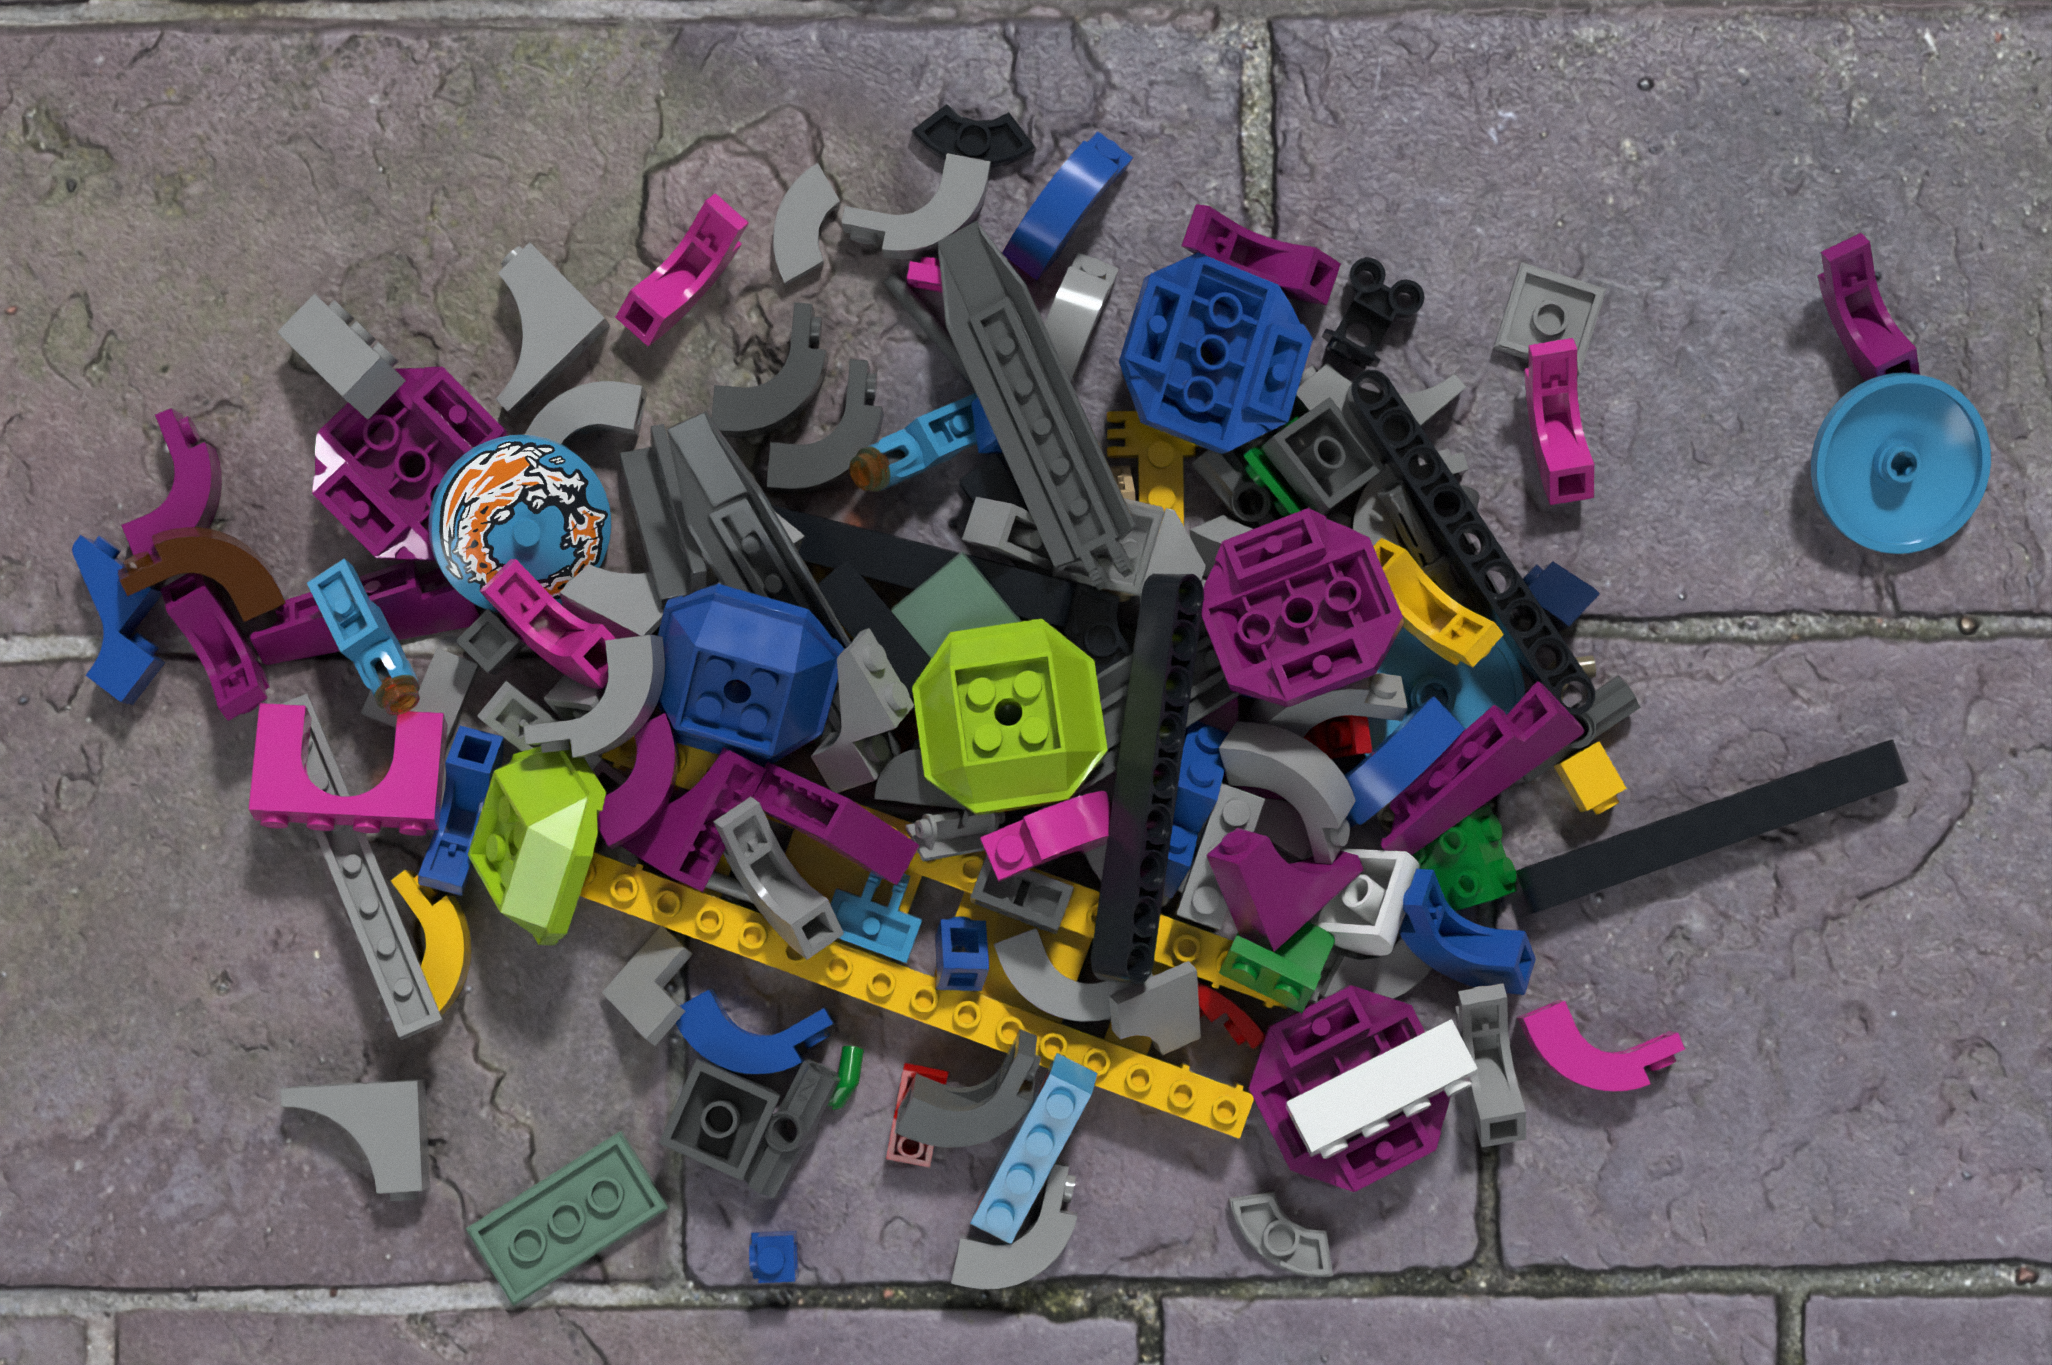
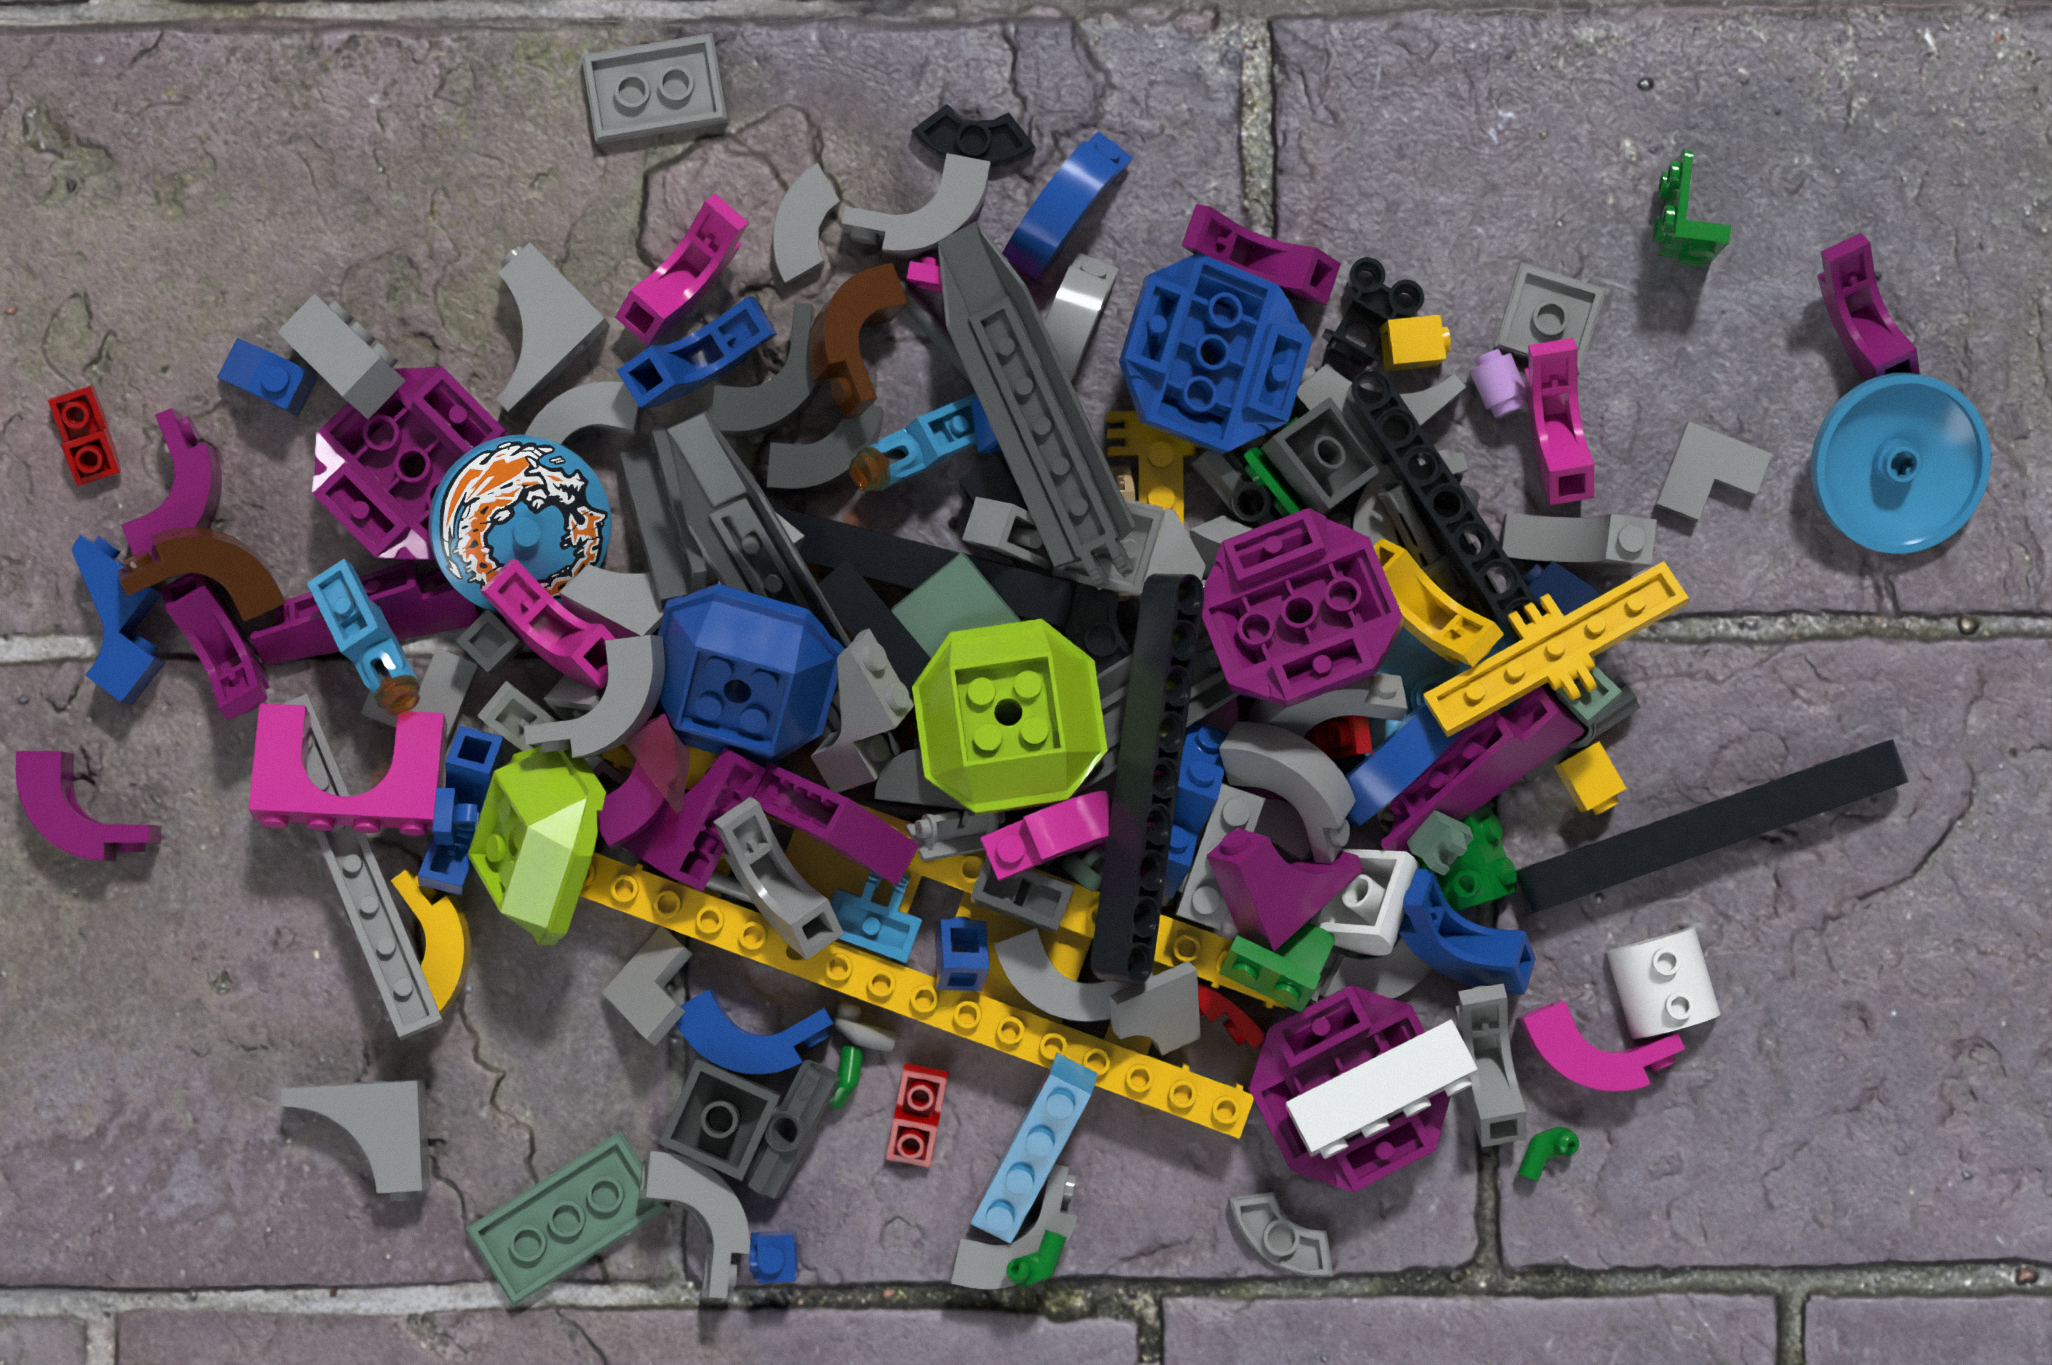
dark grey arch [895,1029,1041,1147] -> none
none -> magenta arch [15,751,162,862]
none -> red slope [47,384,121,487]
none -> blue slope [217,338,318,418]
none -> blue tile [432,787,480,845]
none -> light grey tile [582,33,728,144]
none -> blue arch [616,296,777,408]
none -> clear pink slope [624,714,690,814]
none -> light grey arch [639,1151,750,1300]
none -> reddish brown arch [808,263,908,419]
none -> light grey arm [833,1002,896,1052]
none -> green arm [1006,1229,1067,1287]
none -> sand green tile [1061,846,1106,891]
none -> yellow brick [1379,315,1451,372]
none -> sand green tile [1407,810,1474,876]
none -> yellow hinge [1423,561,1689,738]
none -> lavender brick [1470,349,1528,419]
none -> light grey arch [1501,512,1657,577]
none -> green arm [1517,1127,1580,1182]
none -> sand green plate [1556,666,1622,727]
none -> white brick [1606,927,1721,1039]
none -> green bracket [1653,150,1731,267]
none -> light grey tile [1654,421,1772,522]

